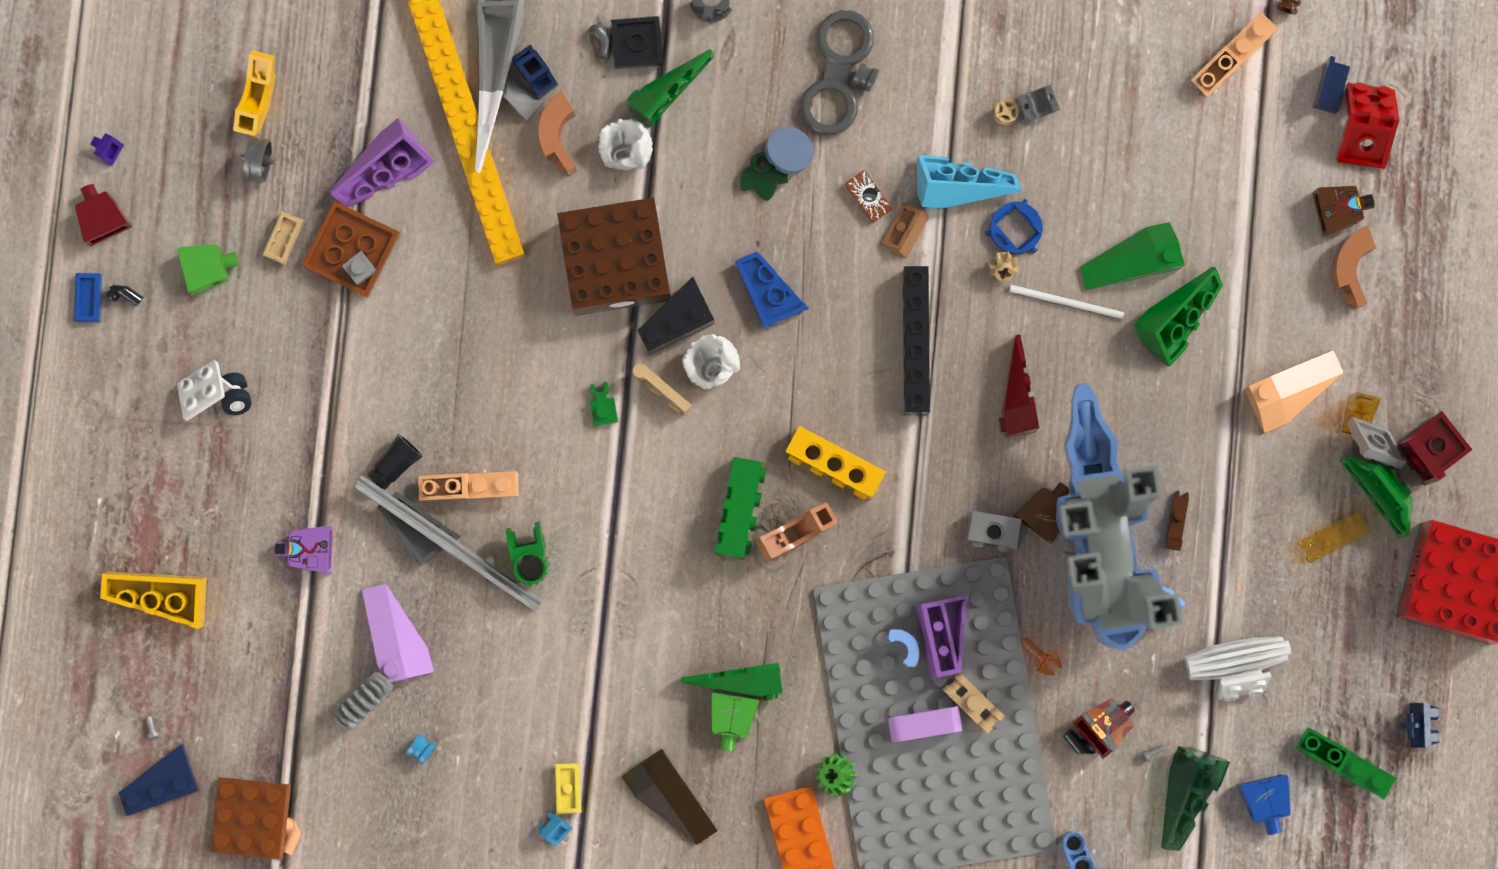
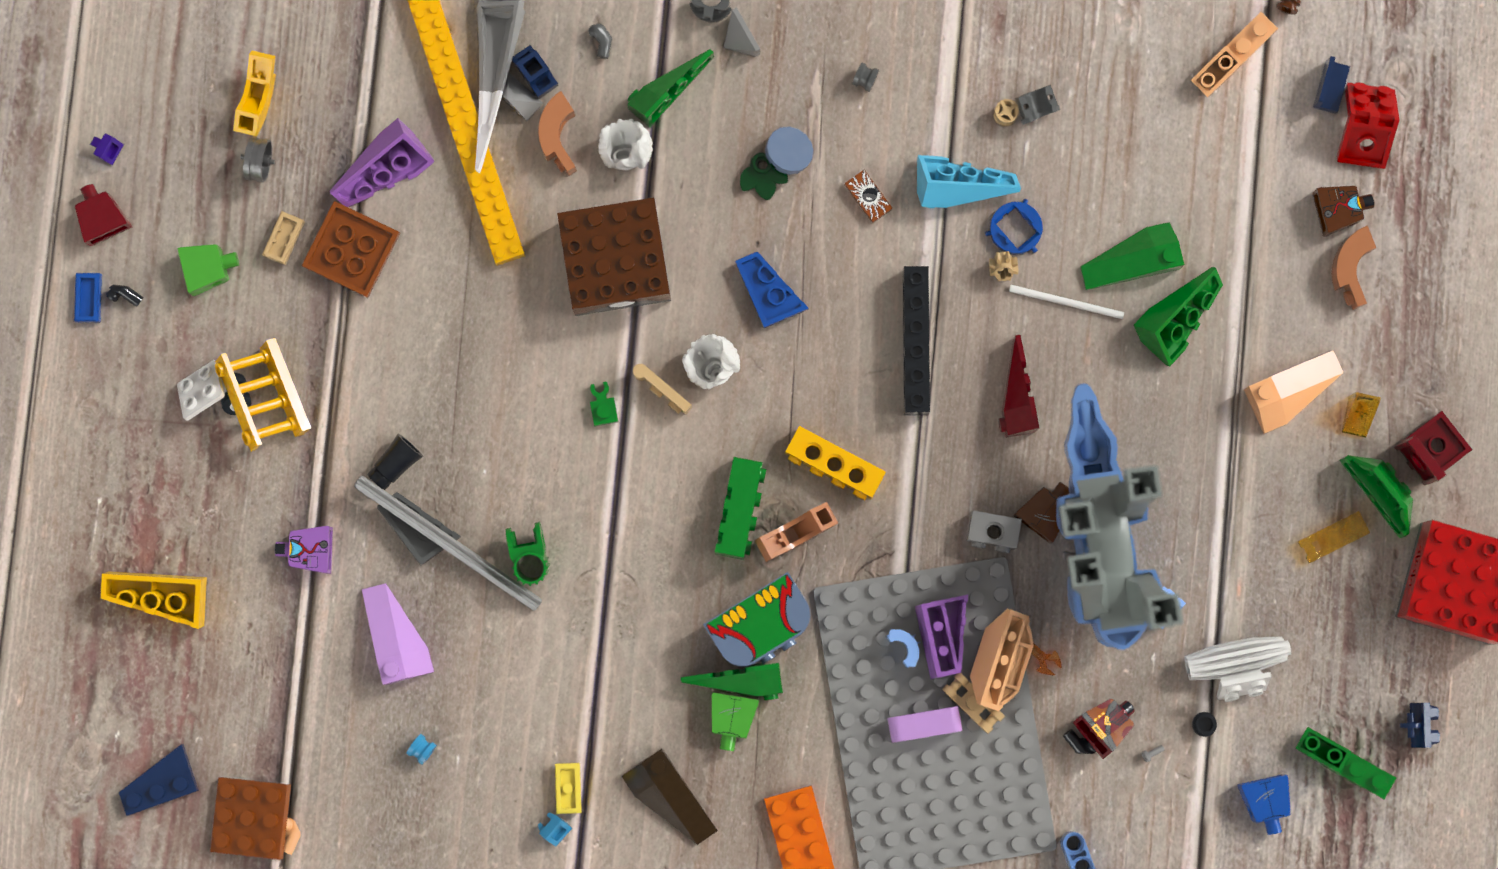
light grey piece [146,716,159,739] -> none
light grey gear [332,672,393,732] -> none
light grey plate [342,251,377,286] -> none
light nougat slope [418,471,519,501] -> none
black plate [611,16,663,69] -> none
black wedge [638,277,715,356] -> none
dark grey bar [801,10,874,135] -> none
bright green gear [815,754,858,797] -> none
medium nougat slope [881,202,929,258] -> none
clear green wedge [1161,746,1230,851] -> none
reddish brown piece [1166,491,1189,551] -> none
light grey plate [1347,417,1406,469] -> none
none -> yellow fence [215,338,311,451]
none -> brick [703,572,810,667]
none -> light grey slope [723,7,760,57]
none -> light nougat wedge [970,609,1034,711]
none -> black plate [1192,712,1217,737]

